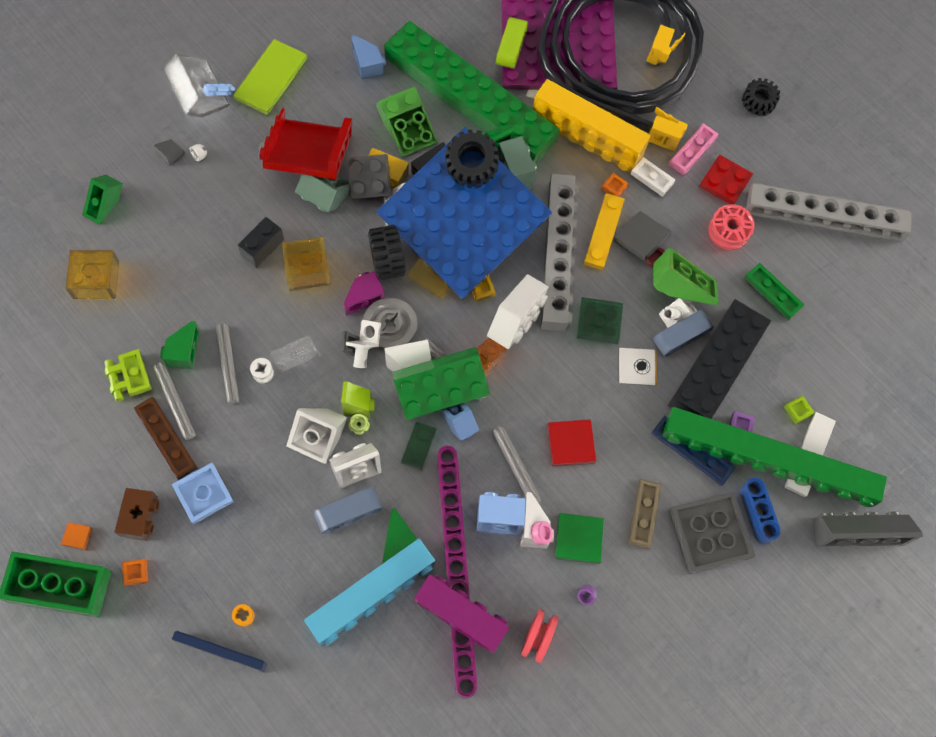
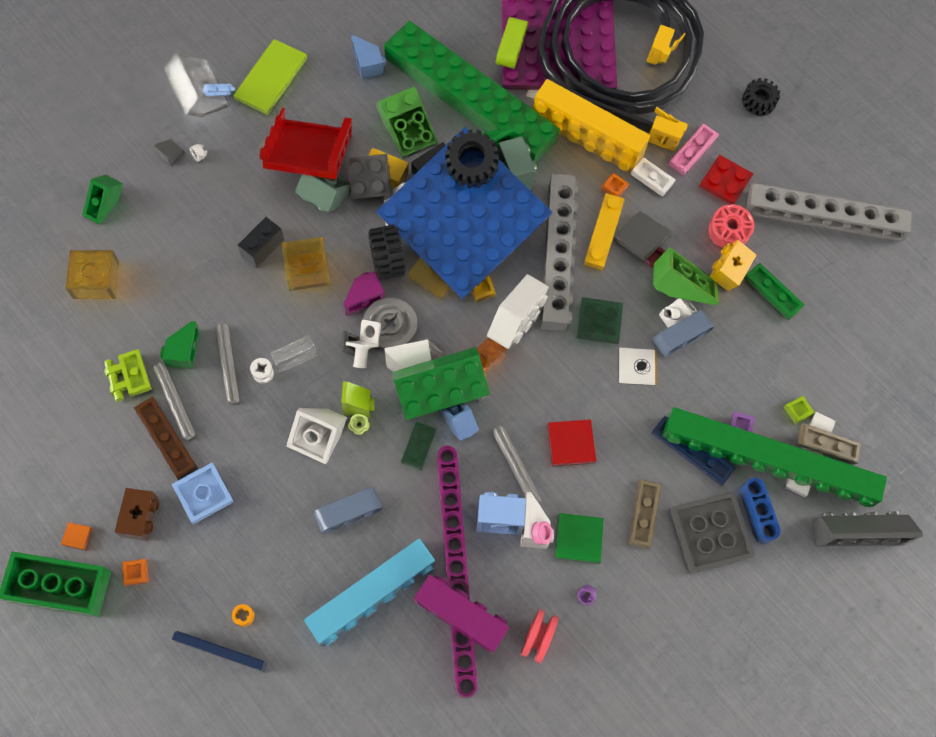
white slope [329,443,382,489] -> none
green tile [382,508,417,564] -> none
black brick [668,299,772,419] -> none
none -> yellow brick [709,240,756,291]
none -> dark tan tile [797,423,861,465]

